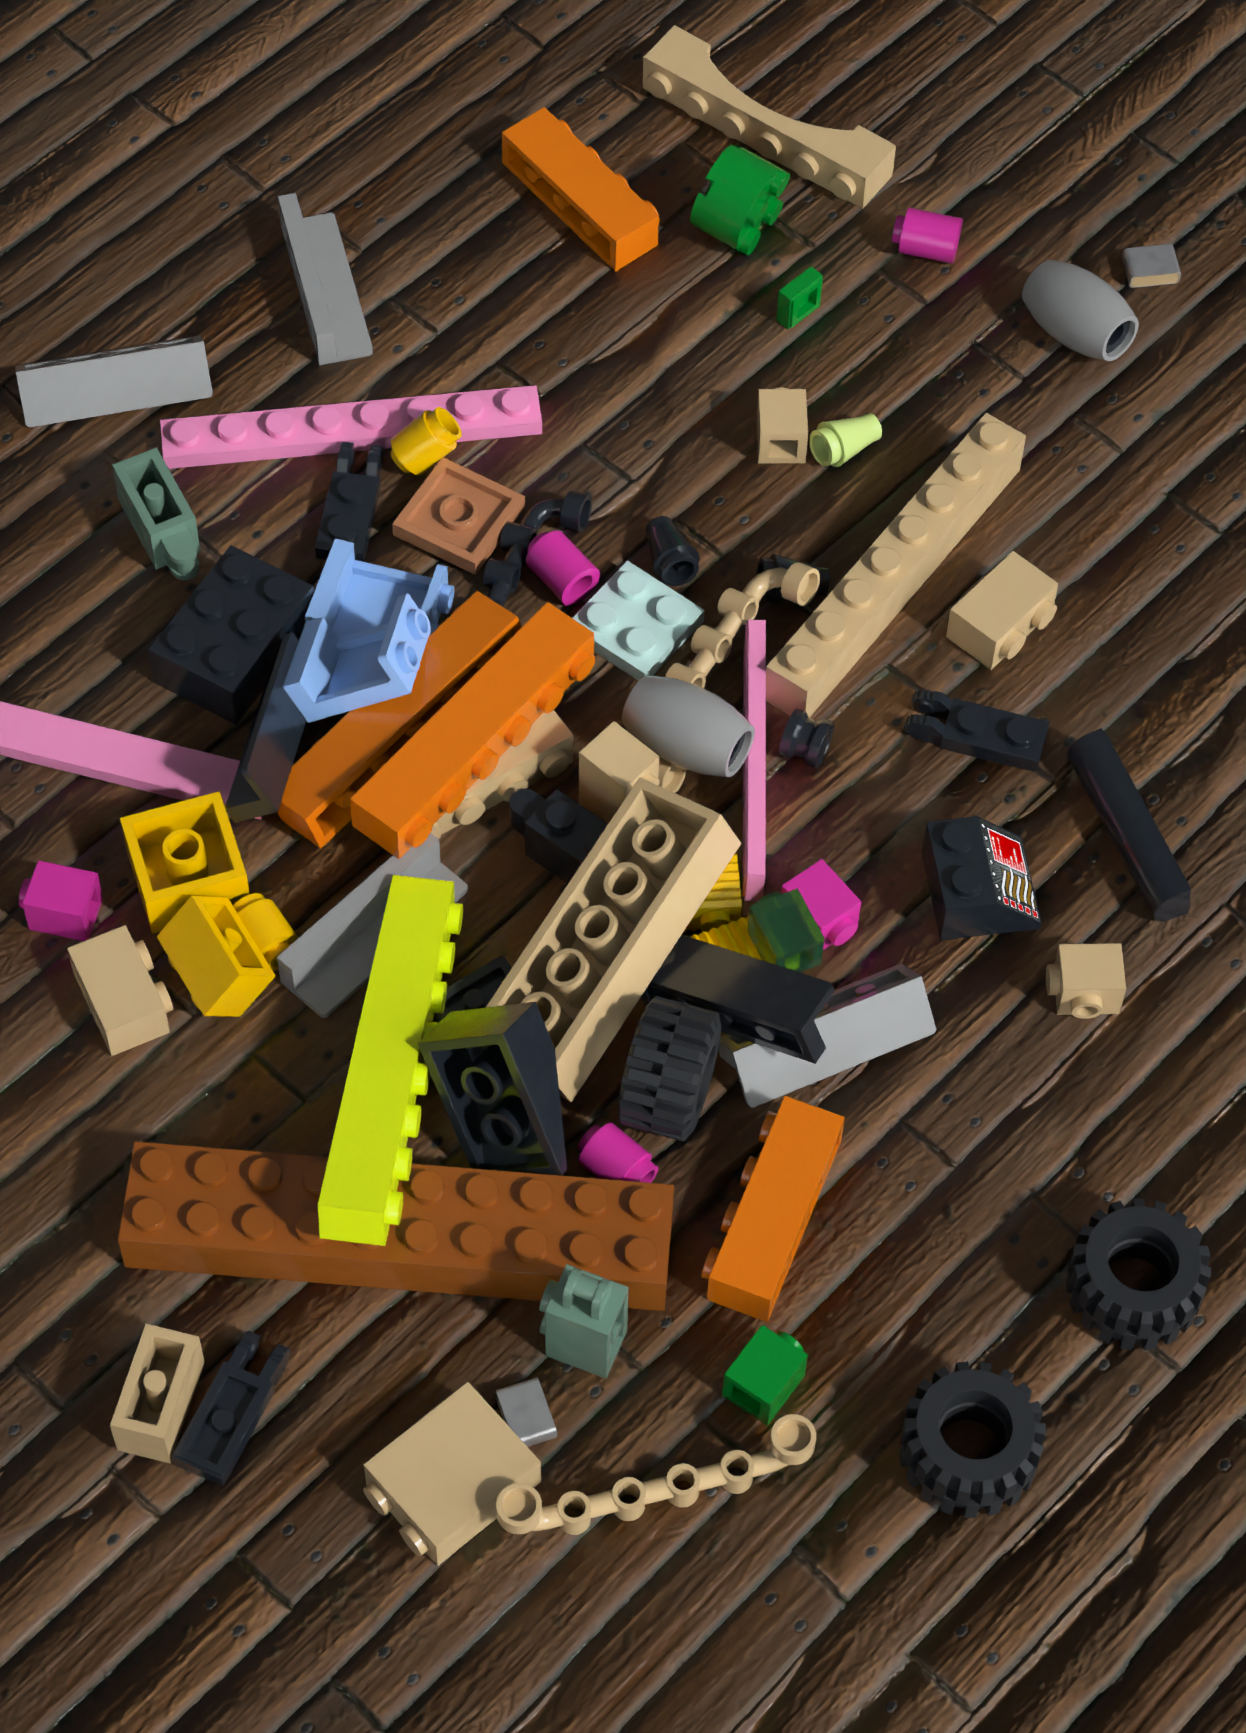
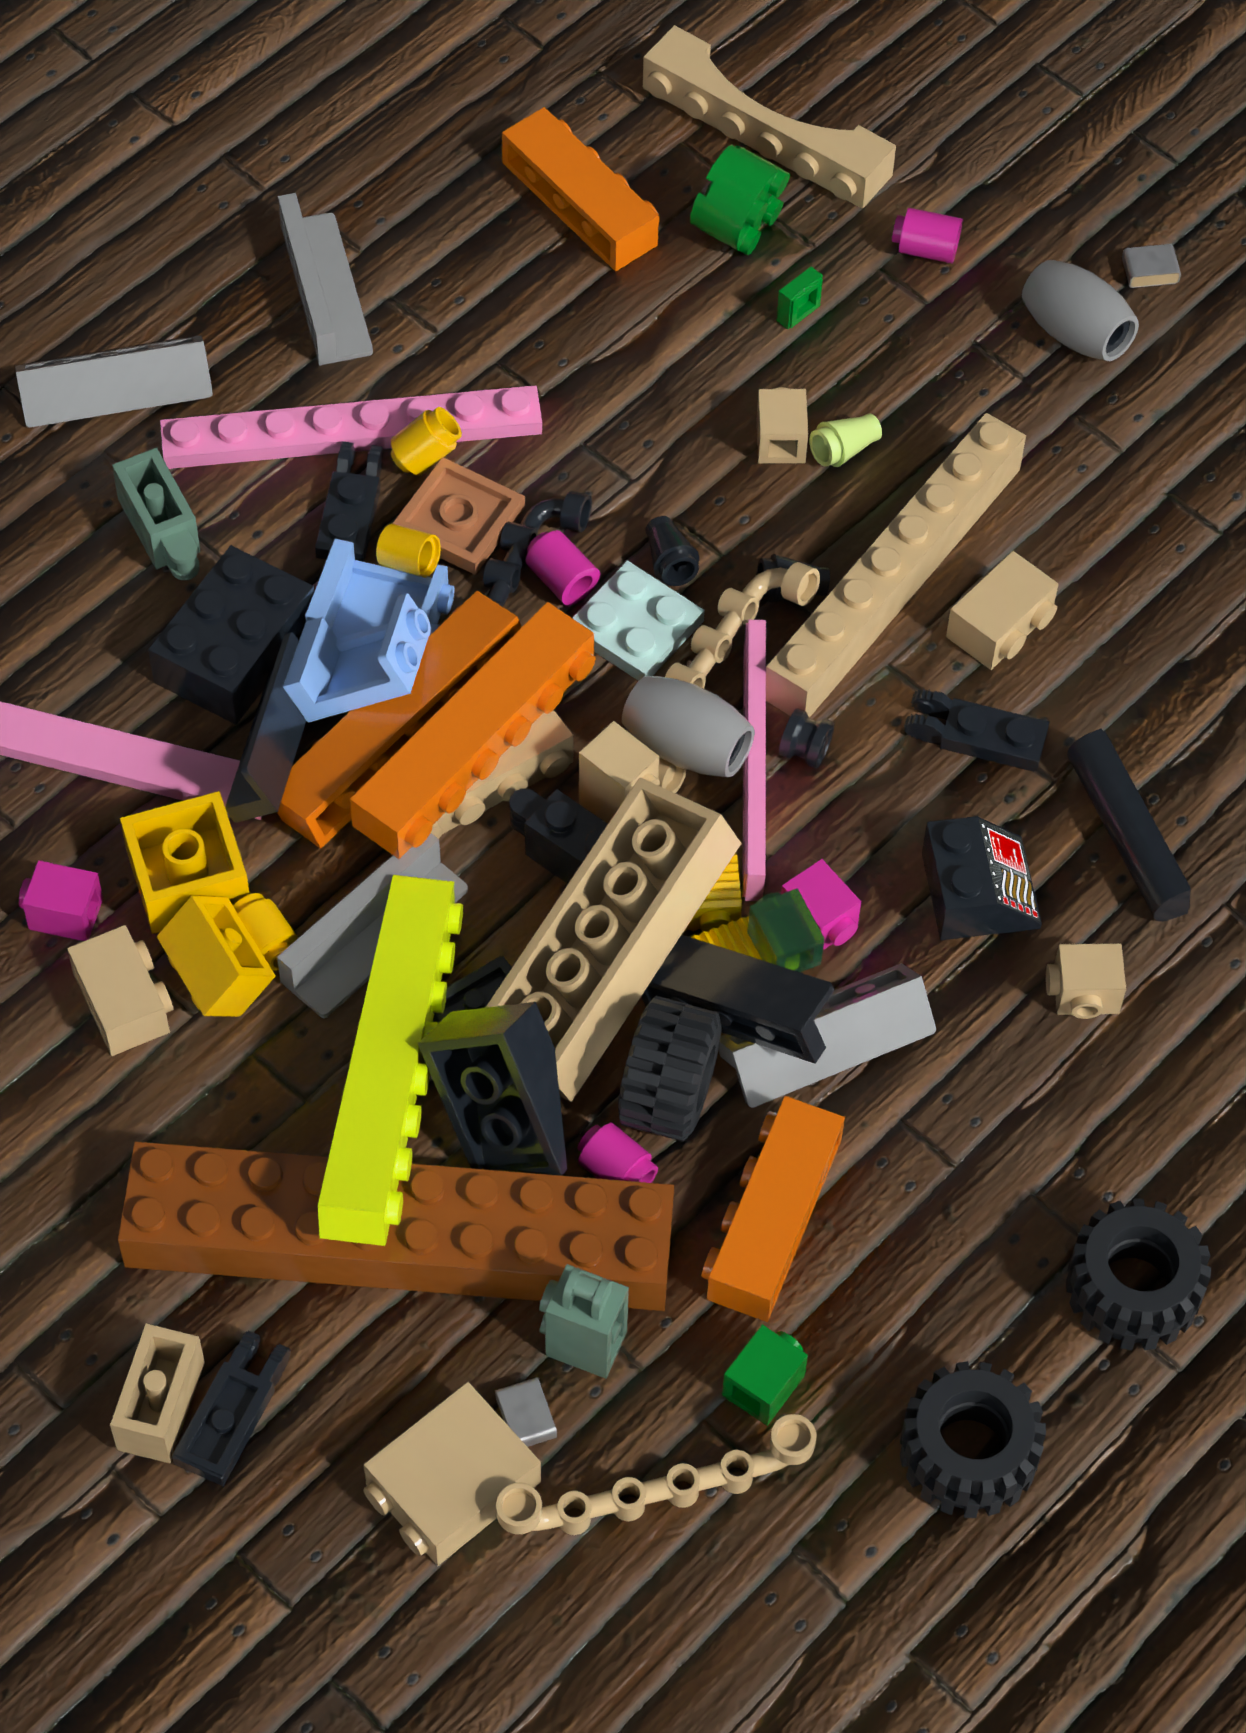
none -> yellow beam [376,524,441,578]

